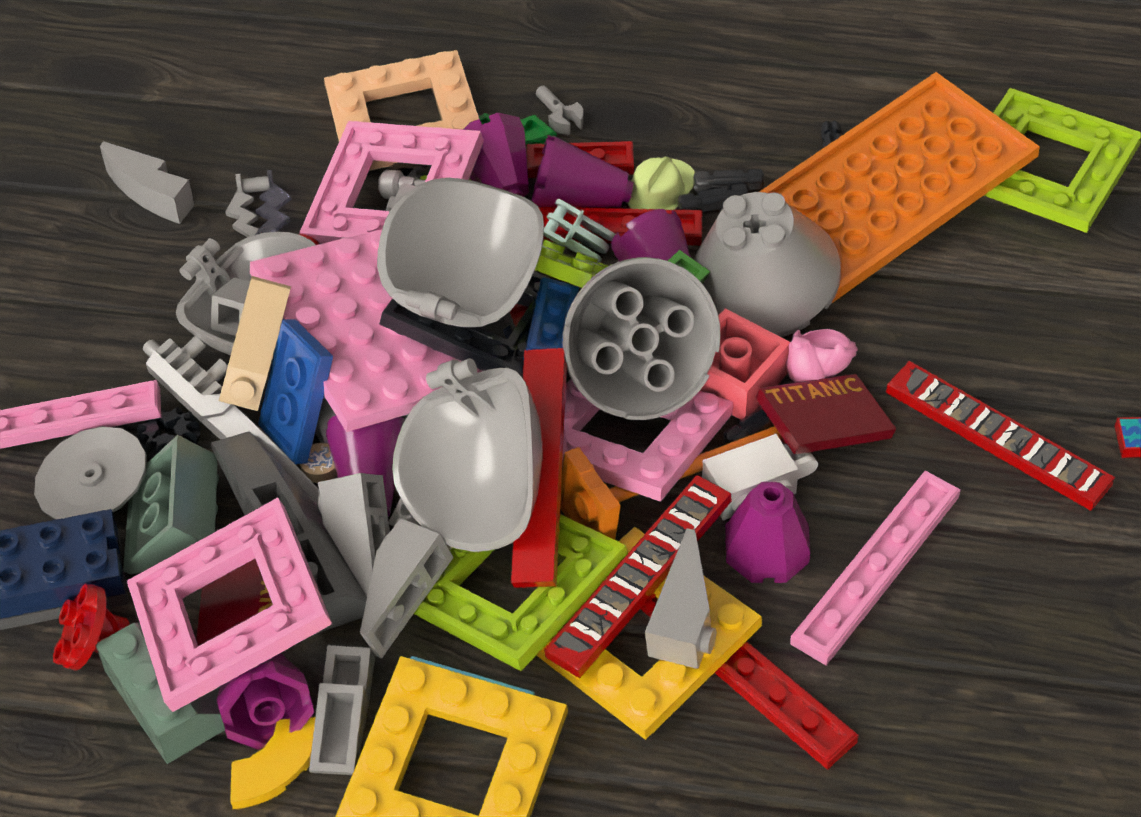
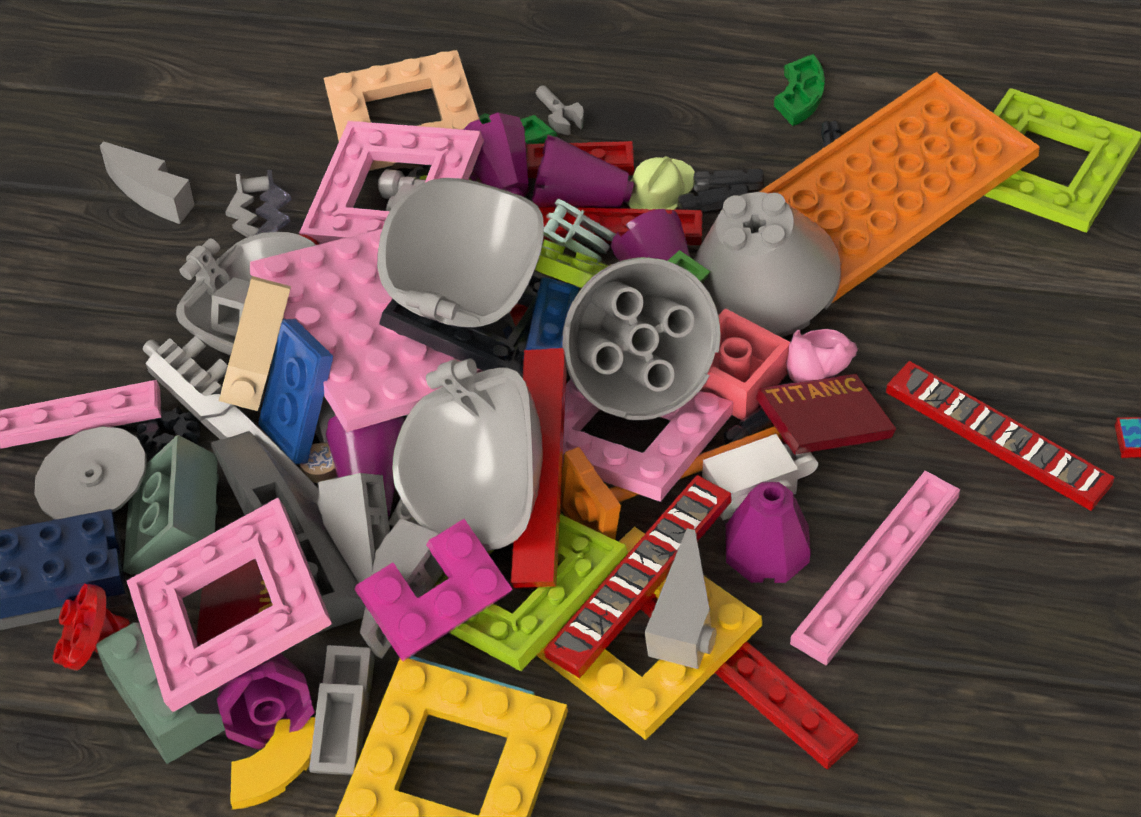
none -> dark pink plate [354,519,512,662]
none -> green tile [774,54,825,126]

